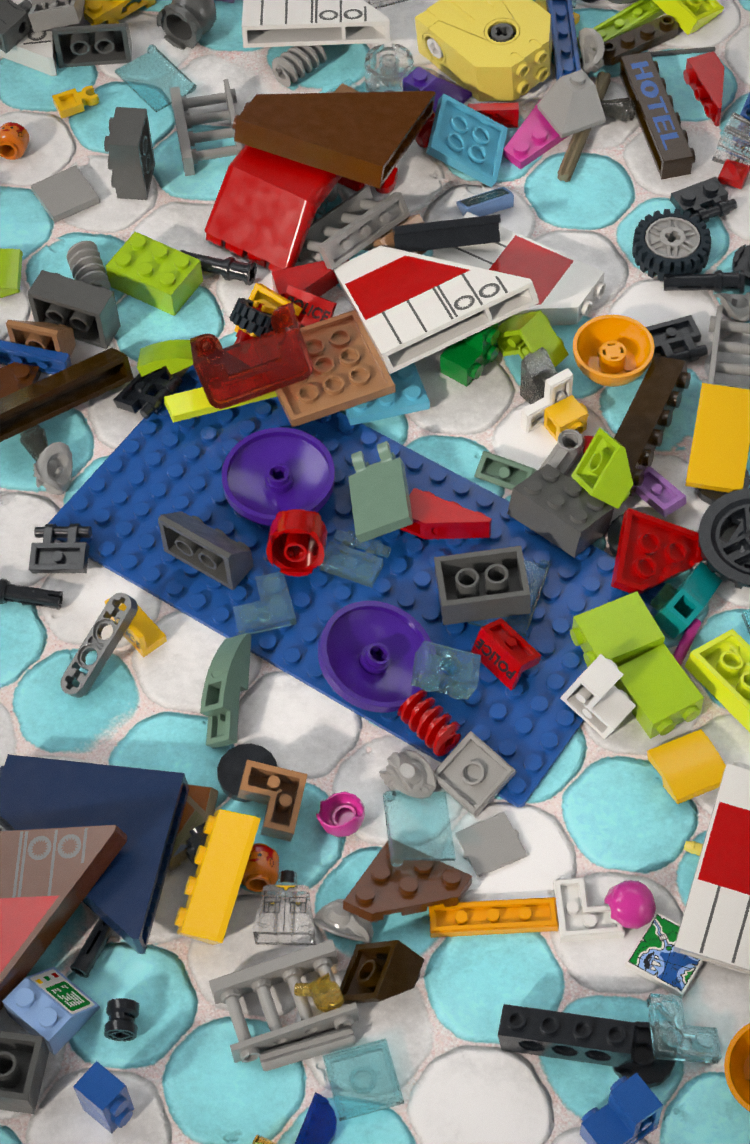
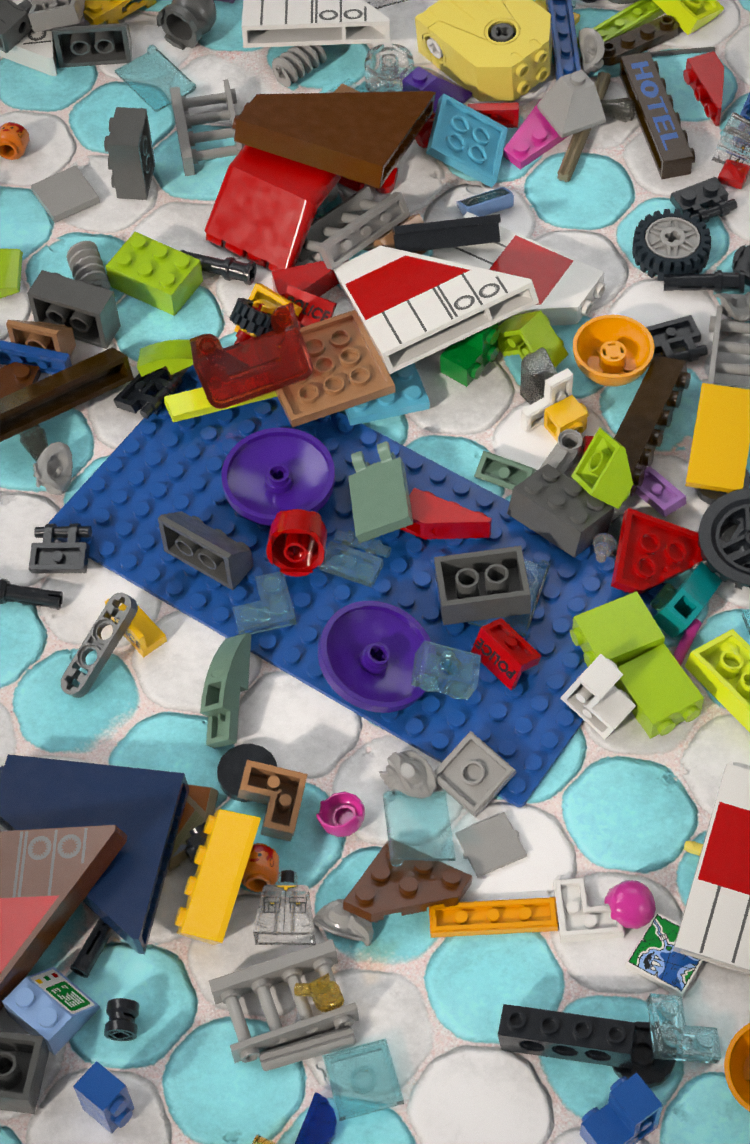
yellow plate [52,85,99,119] -> none
dark brown slope [339,940,424,1004] -> none
red piece [397,689,461,756] -> none
yellow slope [647,729,726,804] -> none
none -> clear hair [593,533,617,563]

